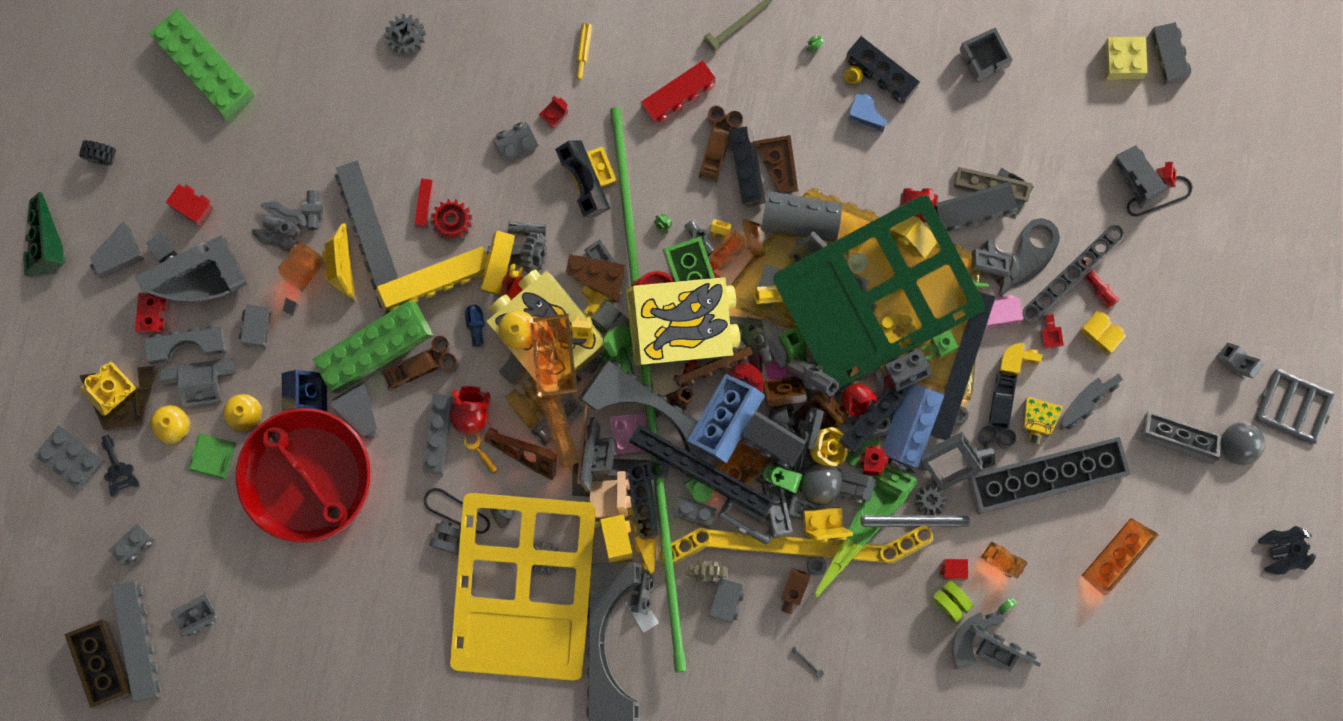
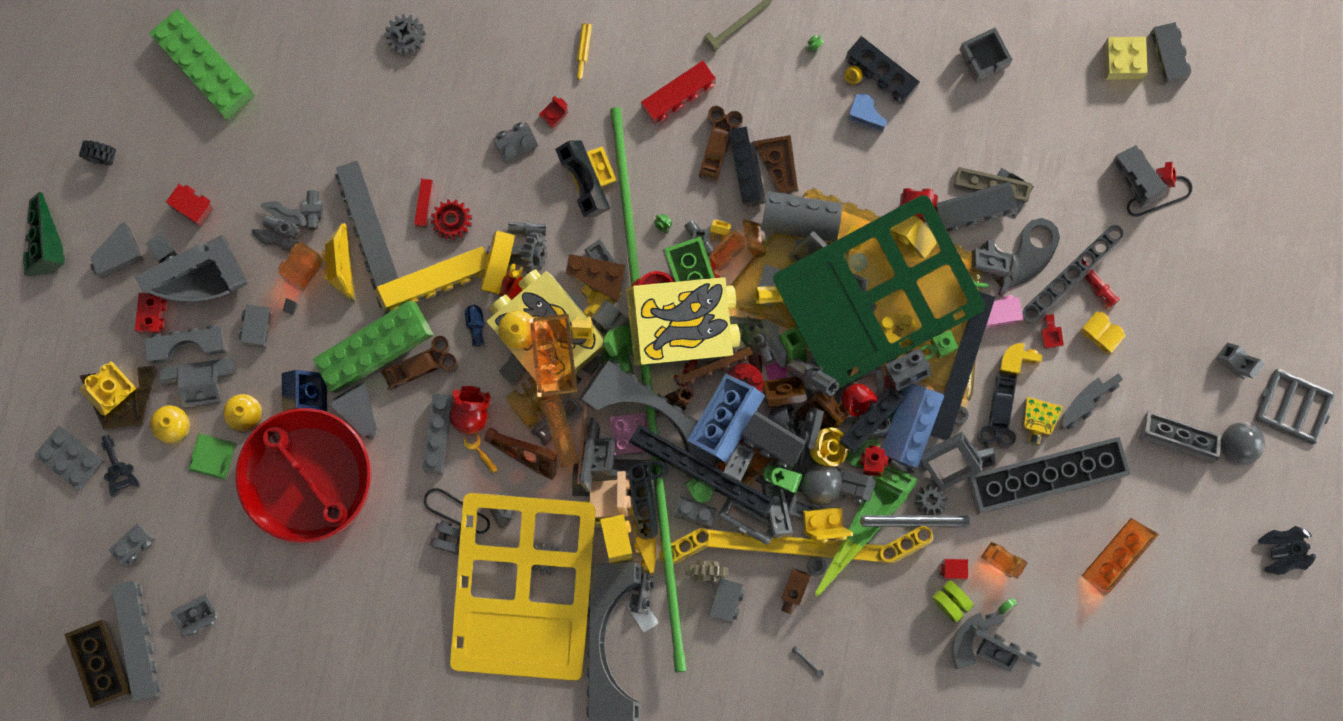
none -> dark grey plate [722,442,755,485]

